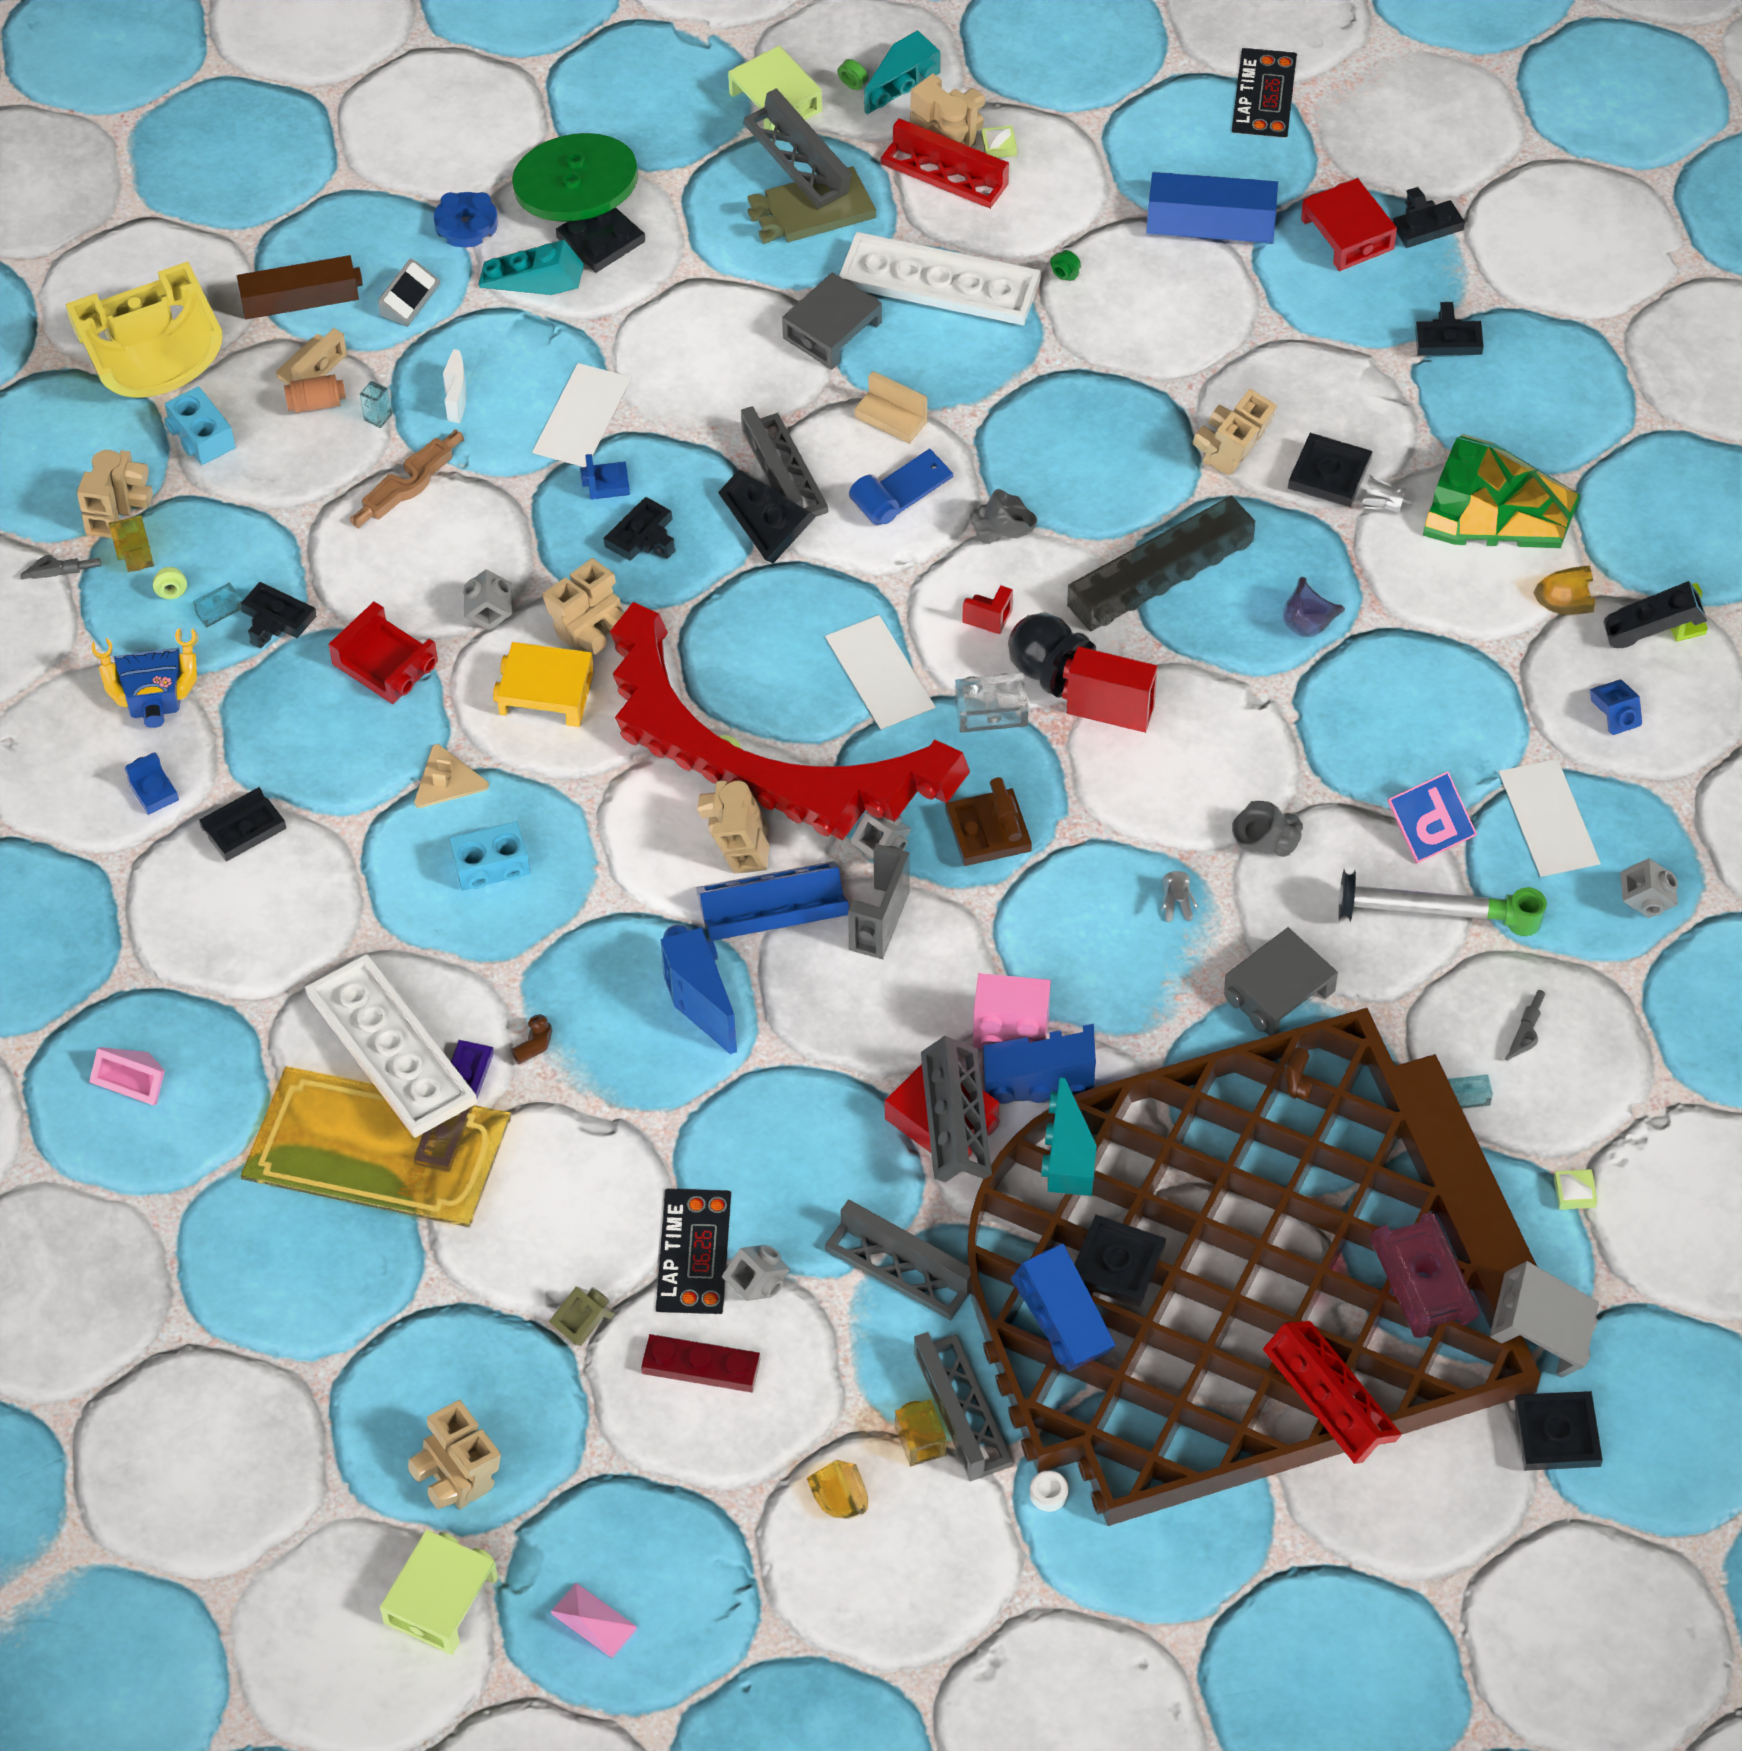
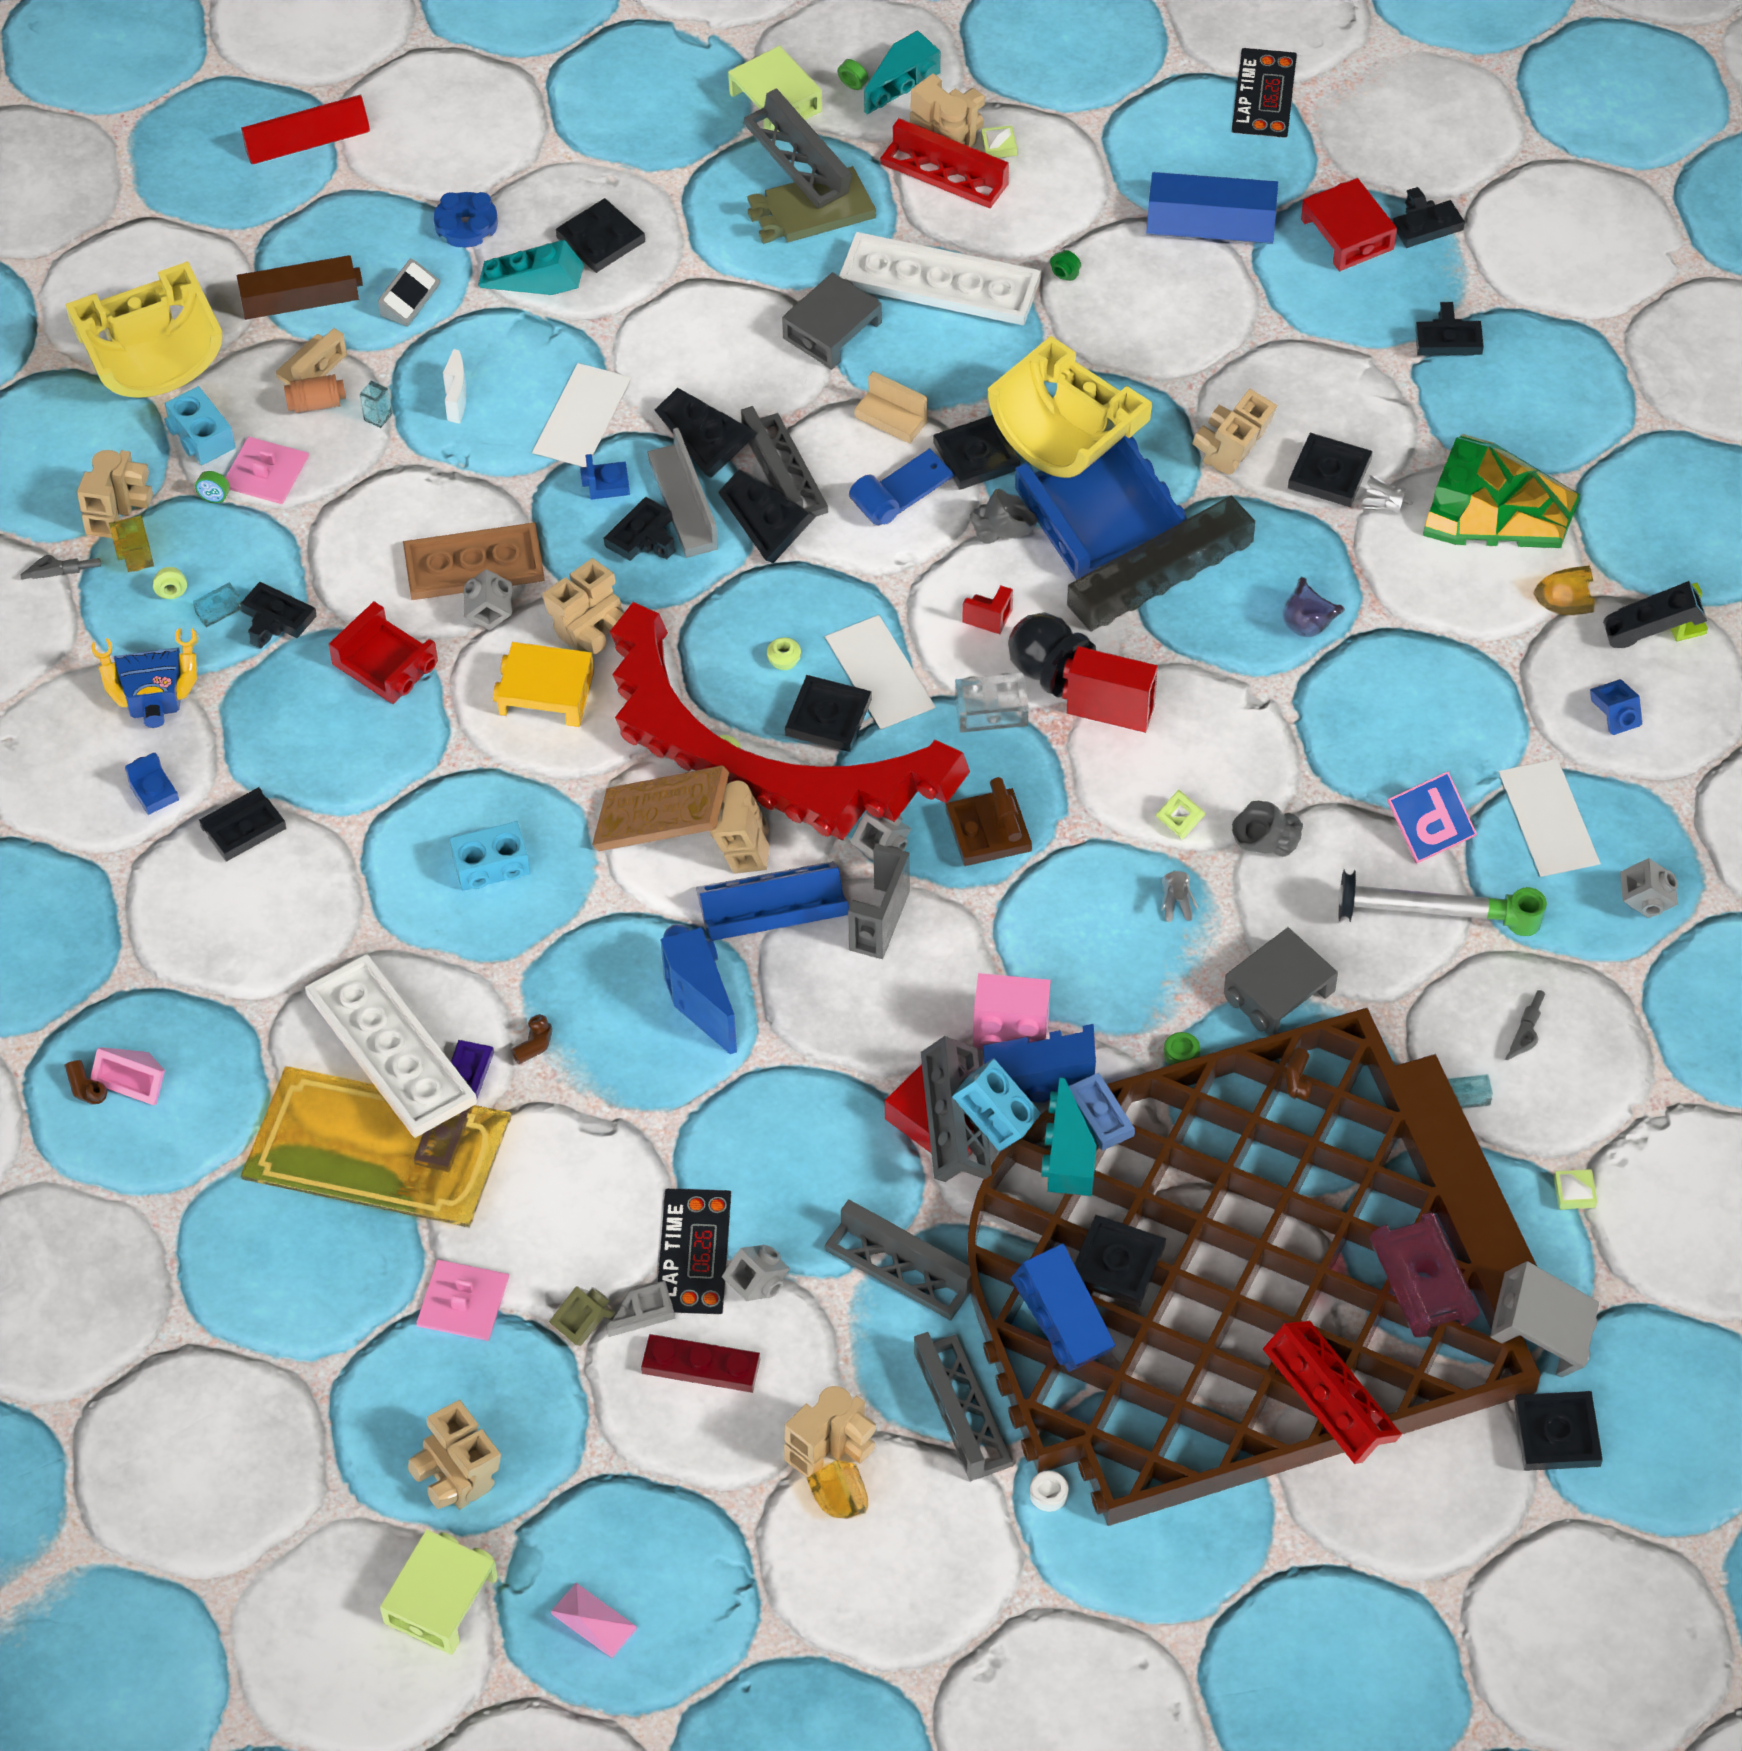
medium nougat piece [350,429,464,528] -> none
tan piece [414,744,489,808] -> none
green plate [512,133,638,222] -> none
clear yellow brick [895,1399,946,1467] -> none
none -> reddish brown arm [64,1060,107,1105]
none -> tile [195,471,230,503]
none -> bright pink piece [225,436,309,504]
none -> red slope [241,94,370,164]
none -> medium nougat tile [403,522,545,600]
none -> bright pink piece [416,1259,509,1341]
none -> medium nougat tile [592,765,729,851]
none -> light grey tile [606,1281,675,1337]
none -> light grey panel [647,428,718,558]
none -> black wing [655,387,758,478]
none -> yellowish green plate [767,638,801,670]
none -> tan hips [784,1386,876,1482]
none -> black plate [785,675,872,752]
none -> black plate [933,415,1020,490]
none -> medium azure brick [952,1058,1041,1152]
none -> light yellow piece [988,336,1152,478]
none -> blue panel [1015,436,1187,582]
none -> medium blue plate [1069,1073,1135,1151]
none -> yellowish green tile [1155,789,1206,840]
none -> bright green tile [1163,1032,1200,1065]

